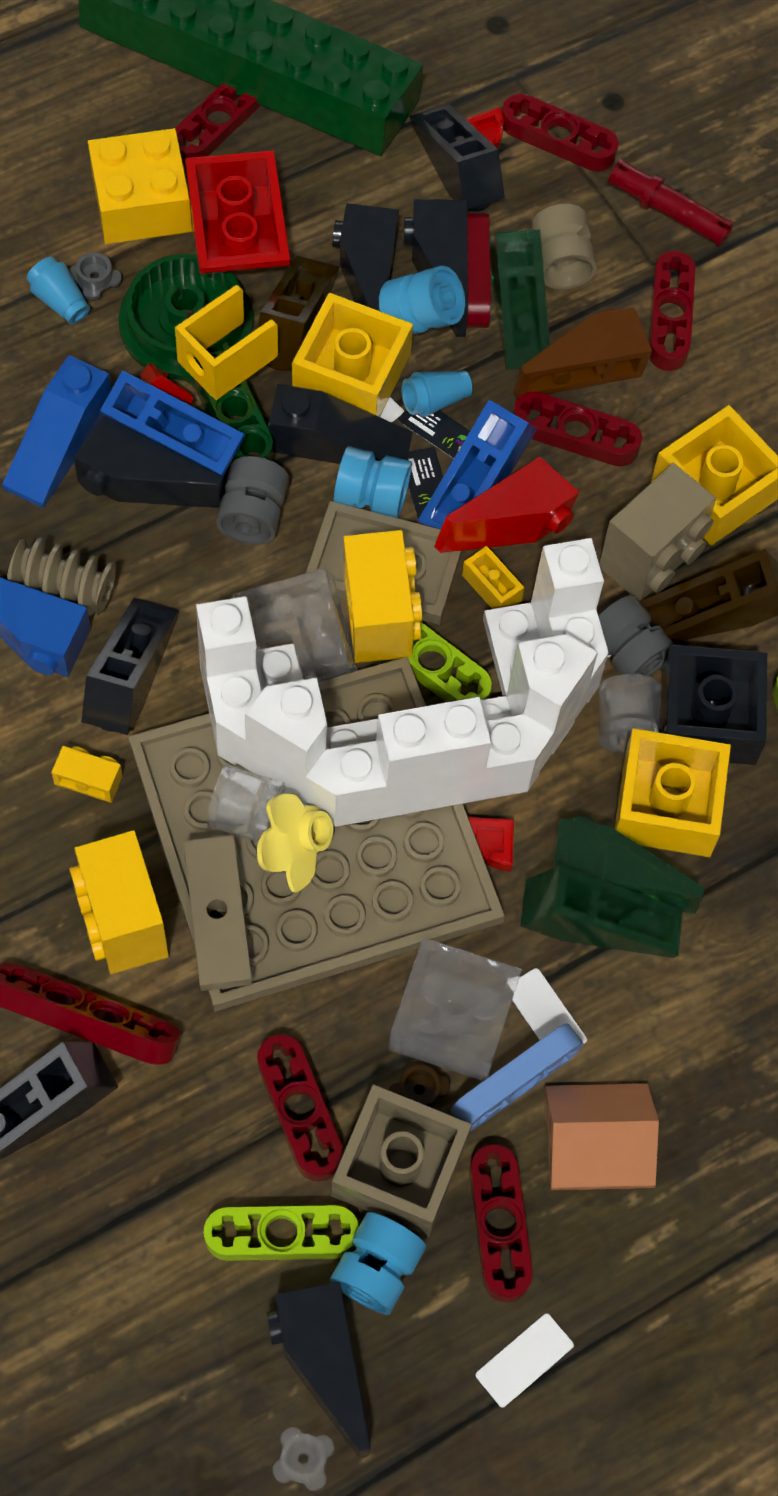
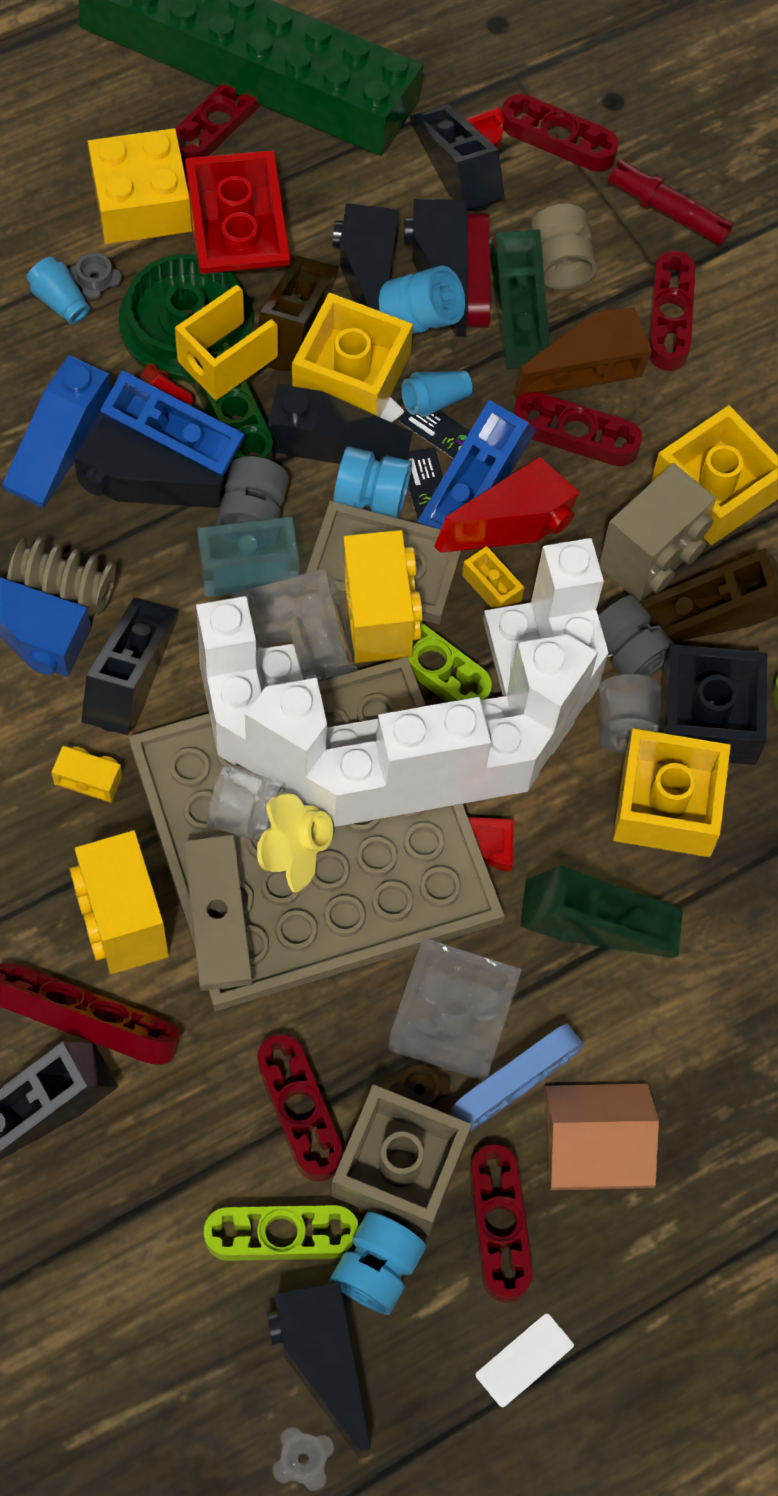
white sticker [505,968,587,1044] -> none
clear green slope [548,816,704,914] -> none
none -> clear light blue brick [197,517,299,597]

